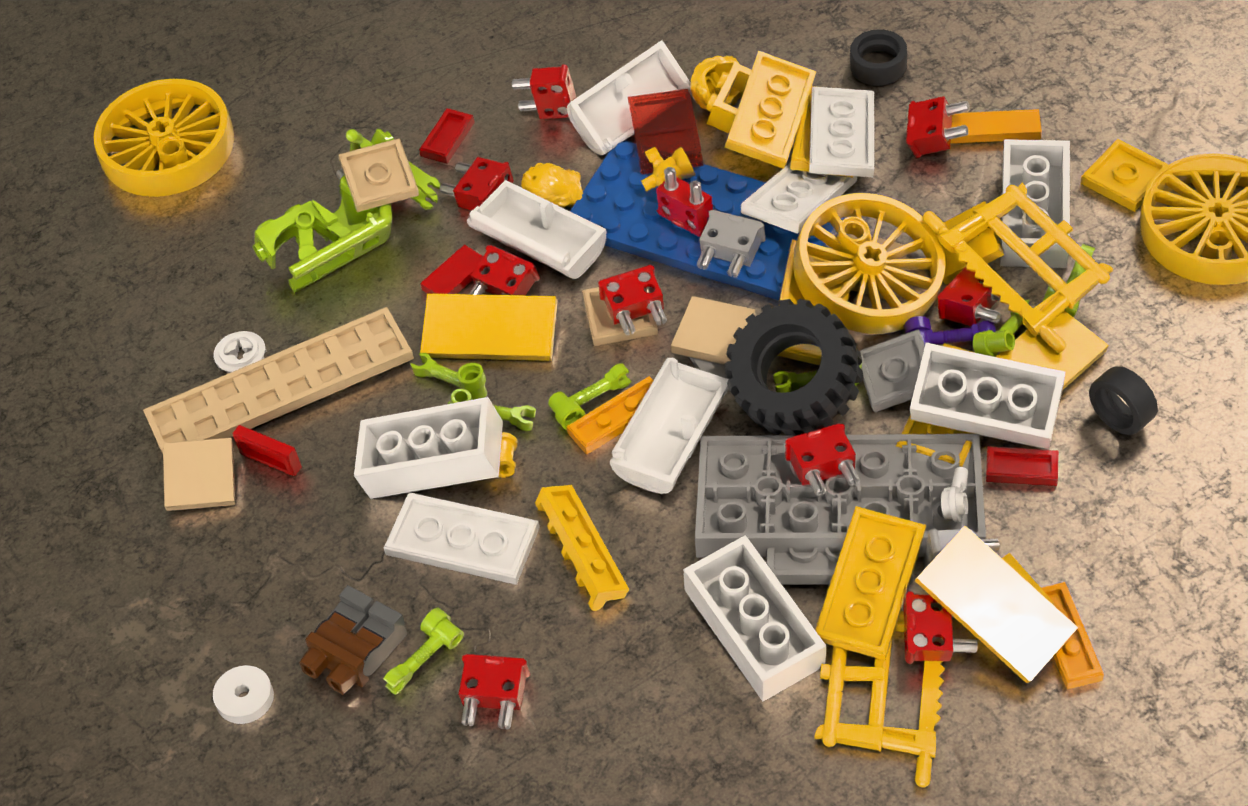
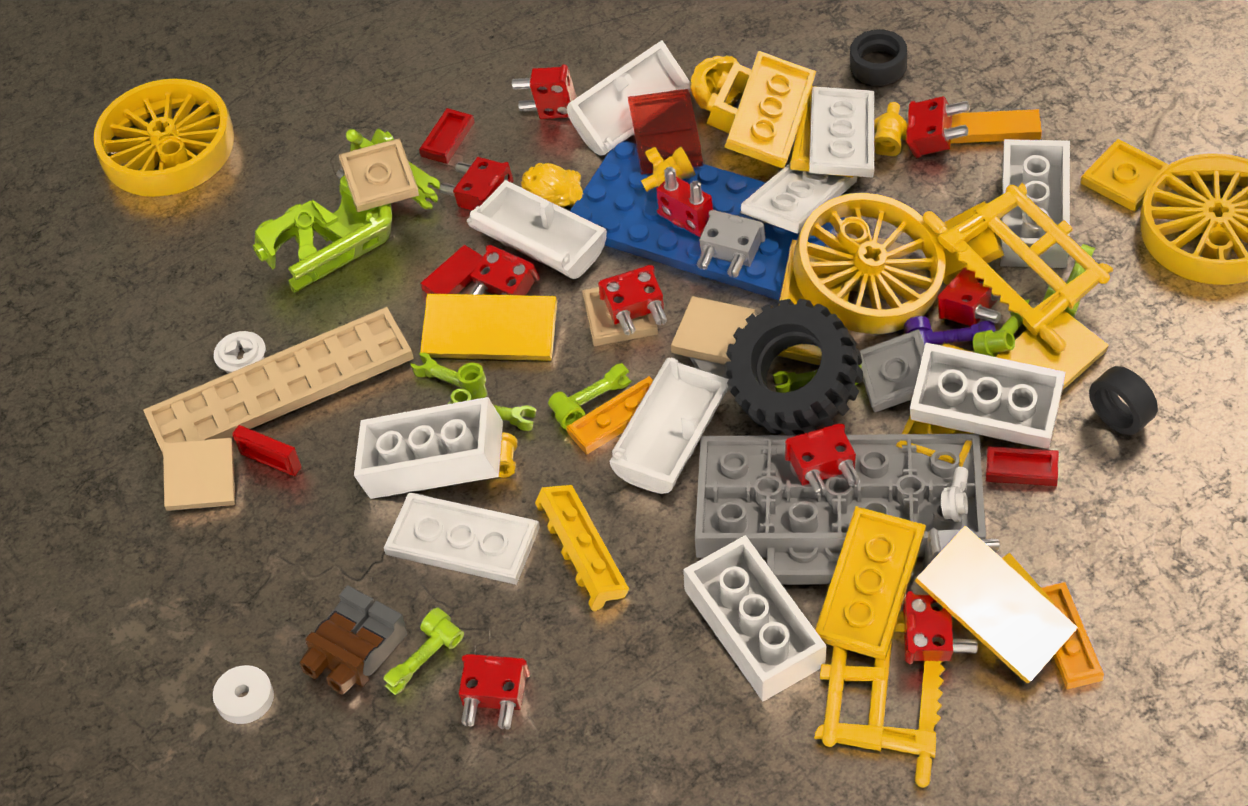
none -> yellow piece [874,102,908,156]

